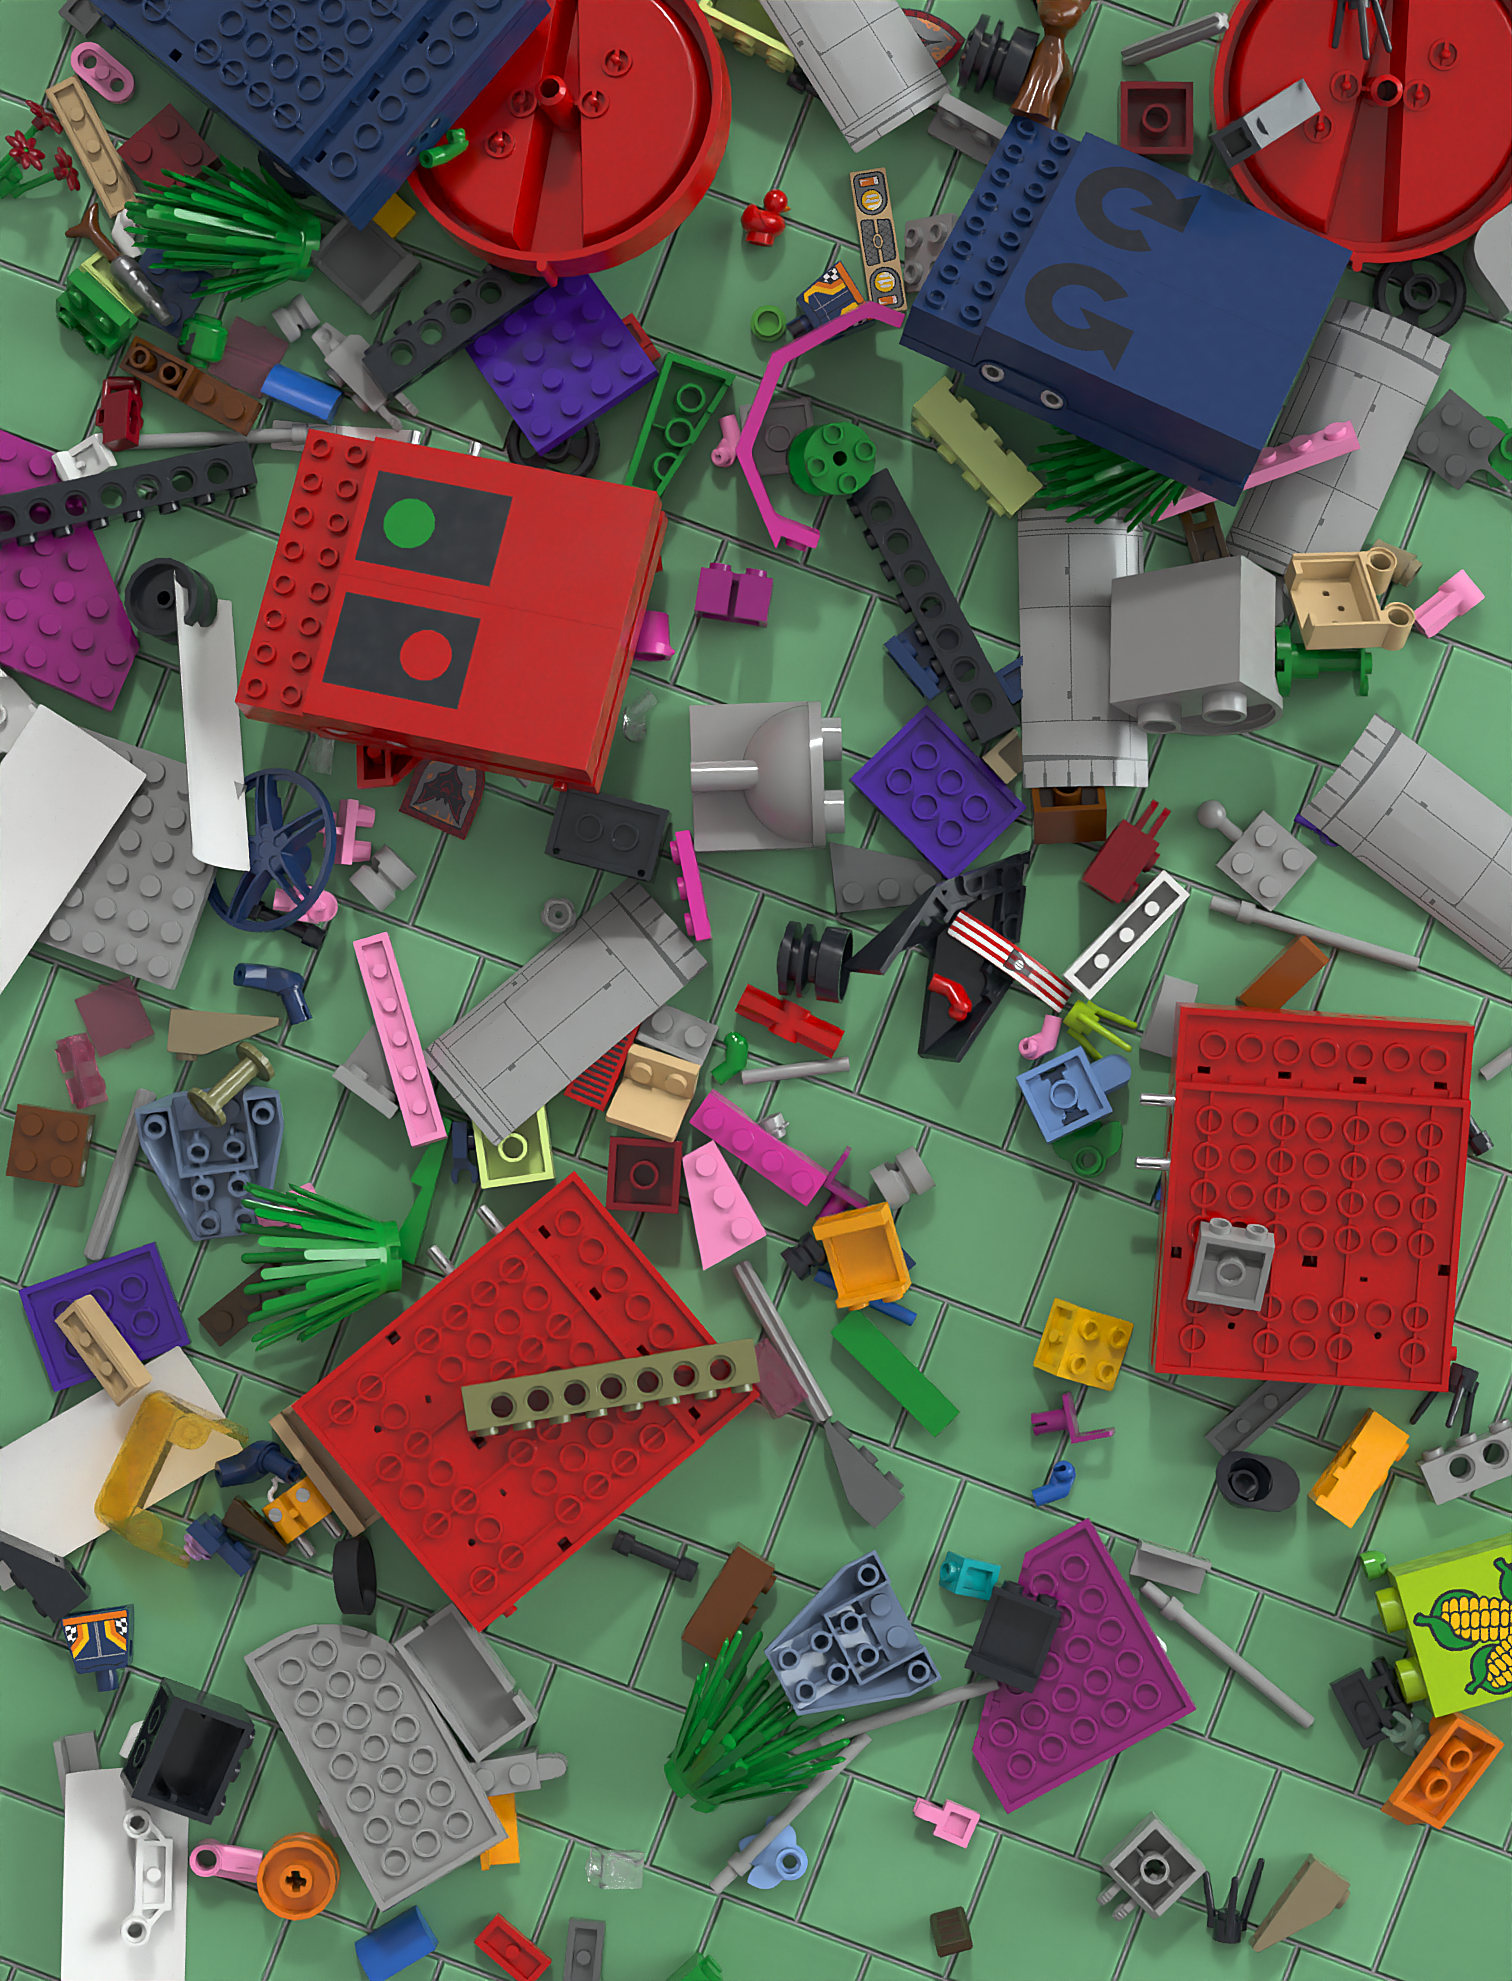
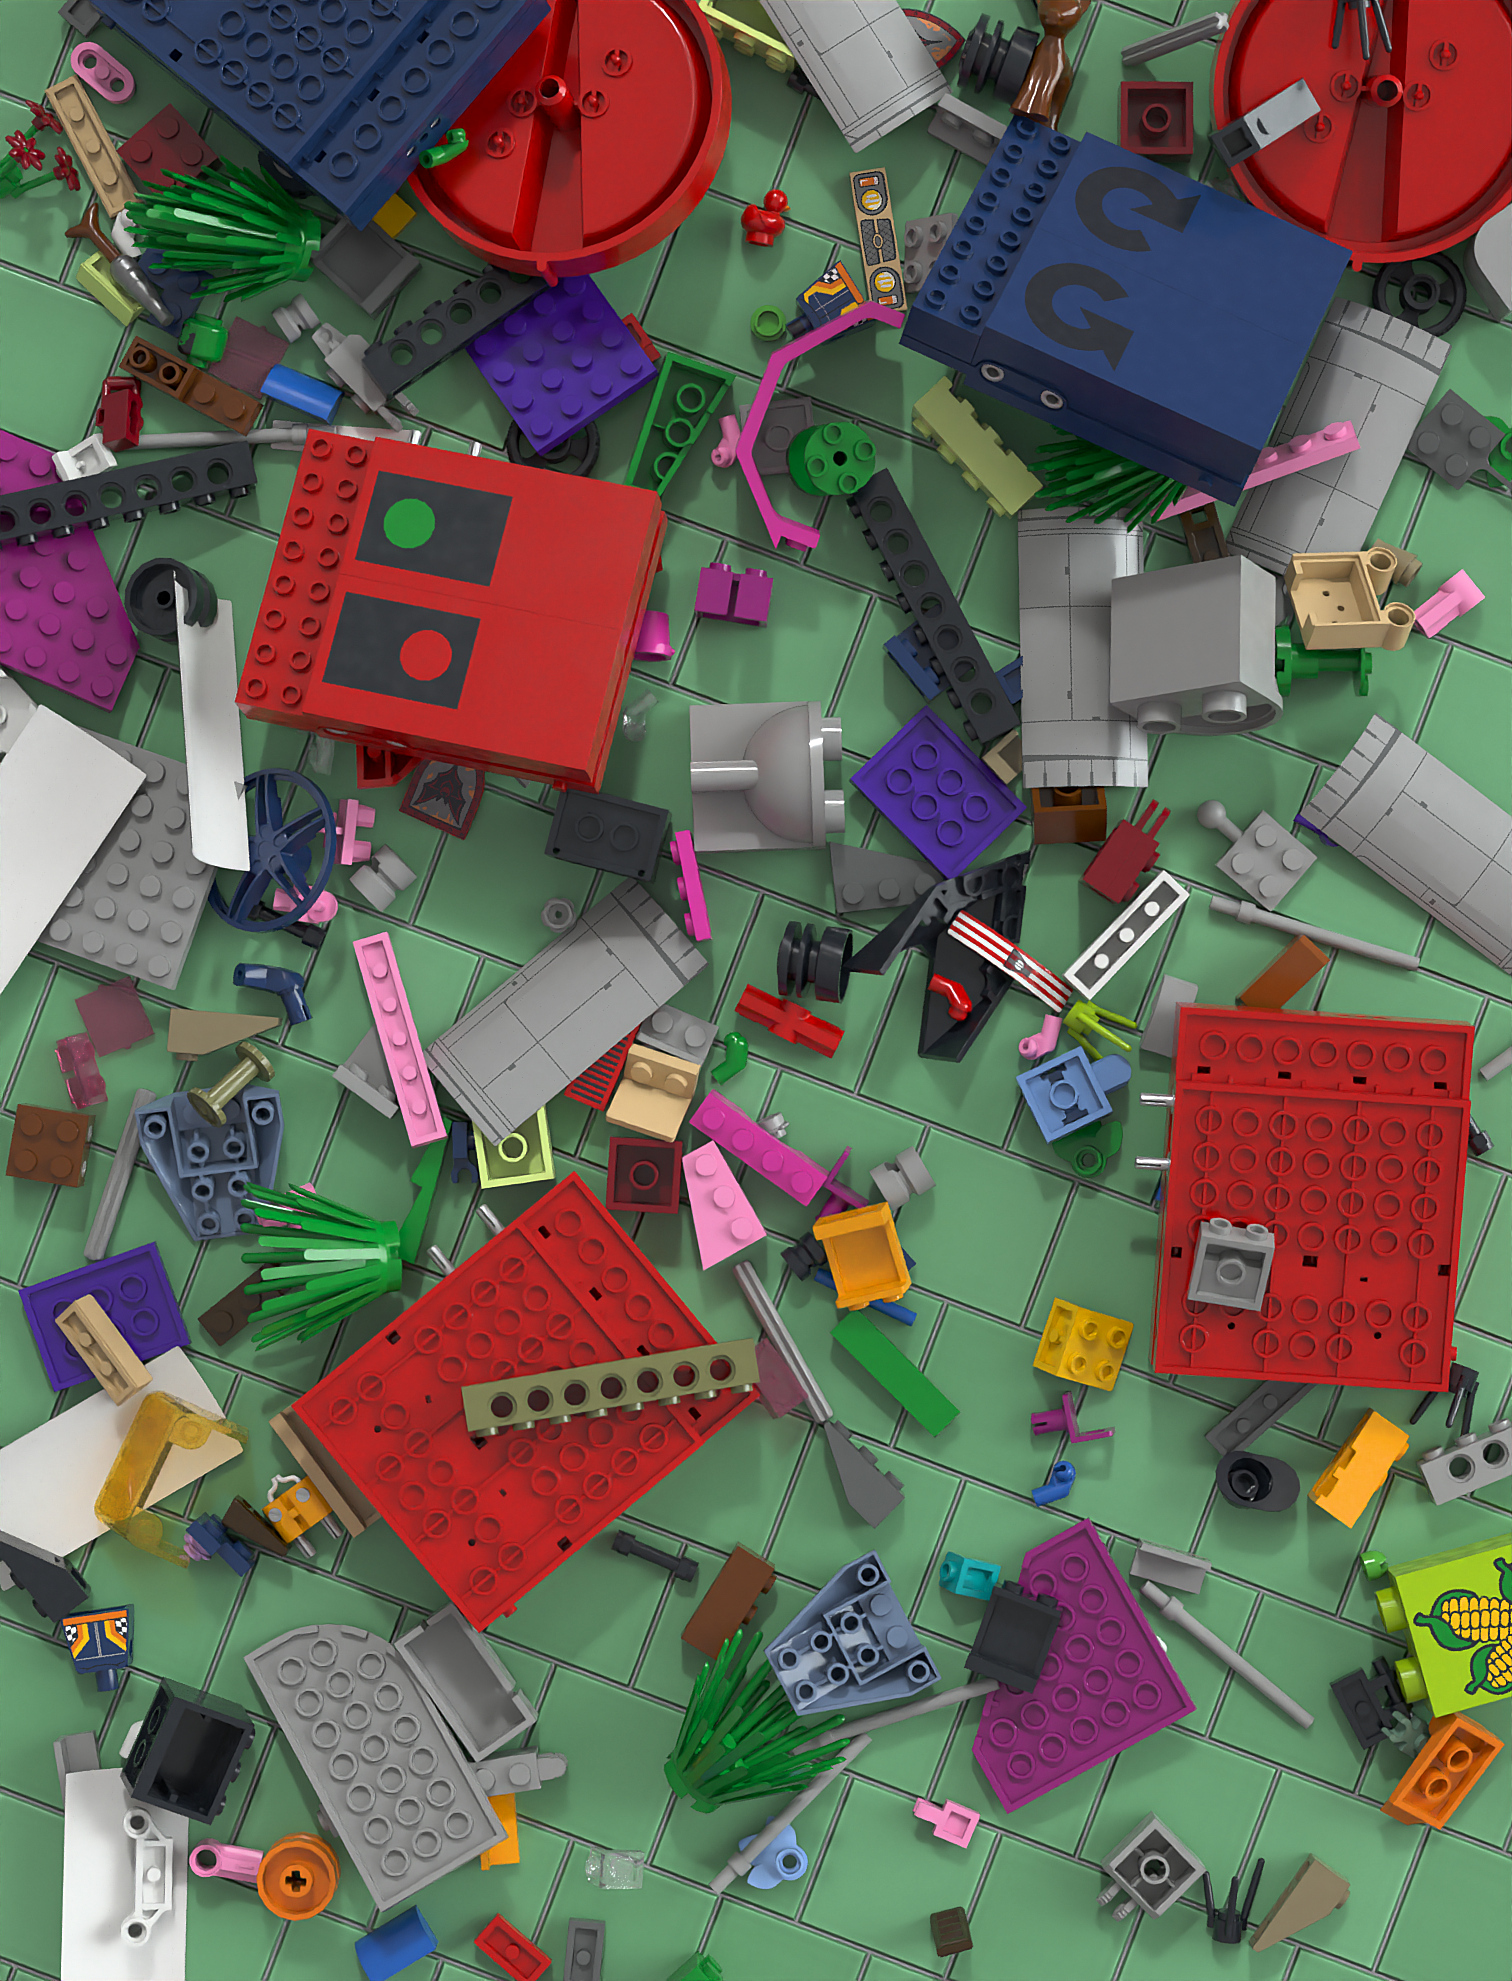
green brick [56,268,139,360] -> none
dark blue arm [214,1440,302,1488] -> none
black tyre [333,1535,377,1615] -> none
light grey bar [741,1056,850,1085] -> none

